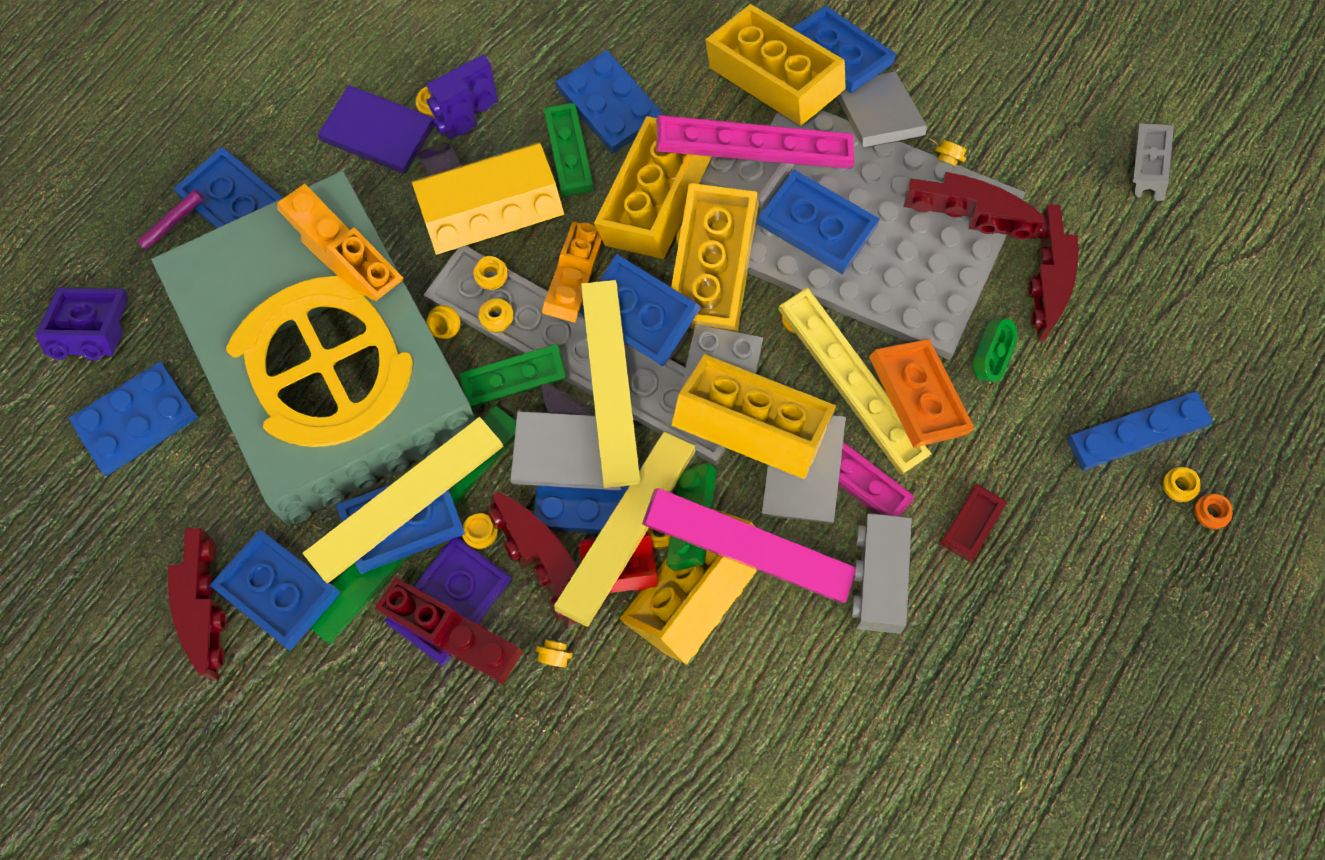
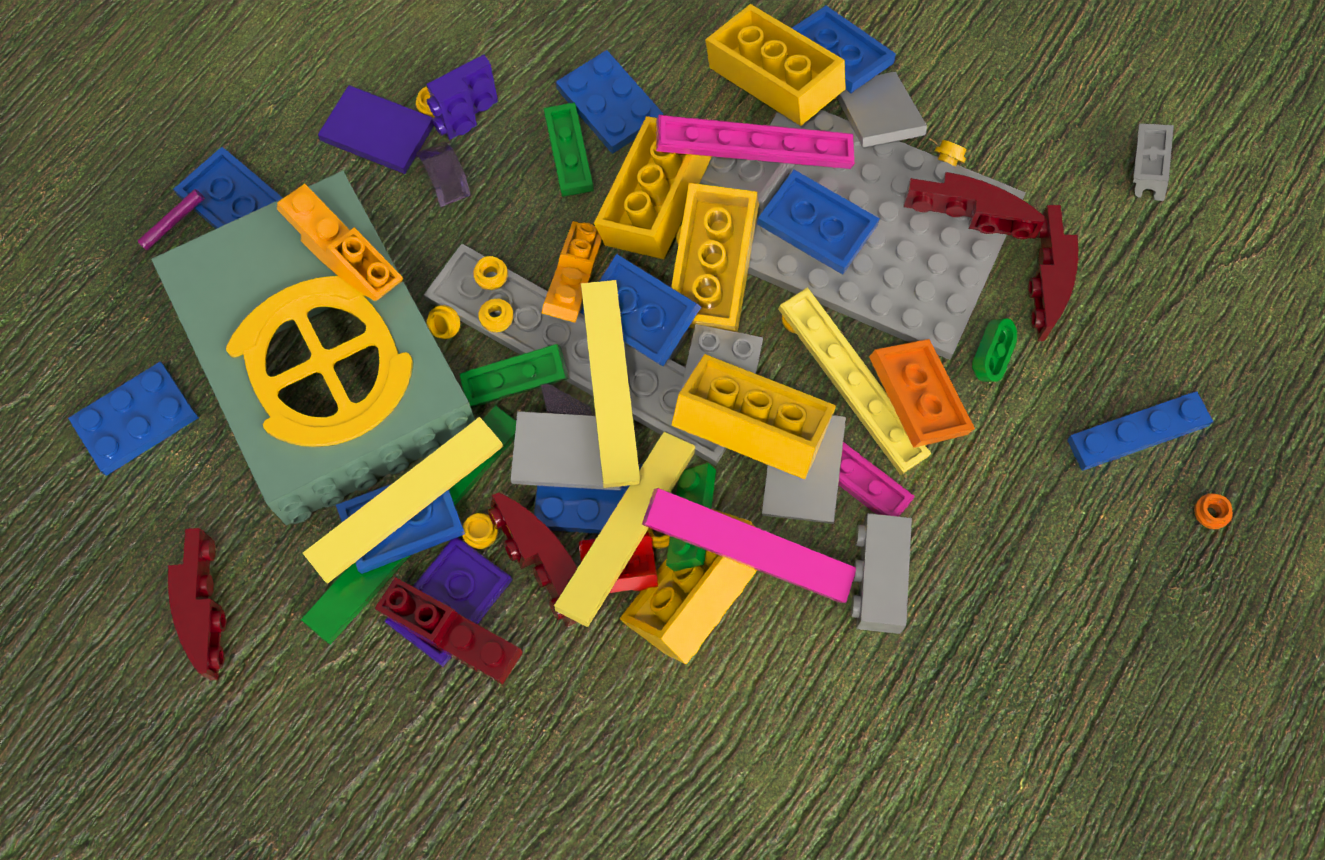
dark purple plate [35,288,129,360] -> none
blue plate [209,529,340,651] -> none
yellow slope [411,142,564,255] -> none
yellow plate [535,639,573,667] -> none
dark red tile [939,483,1007,563] -> none
yellow plate [1163,467,1201,502] -> none

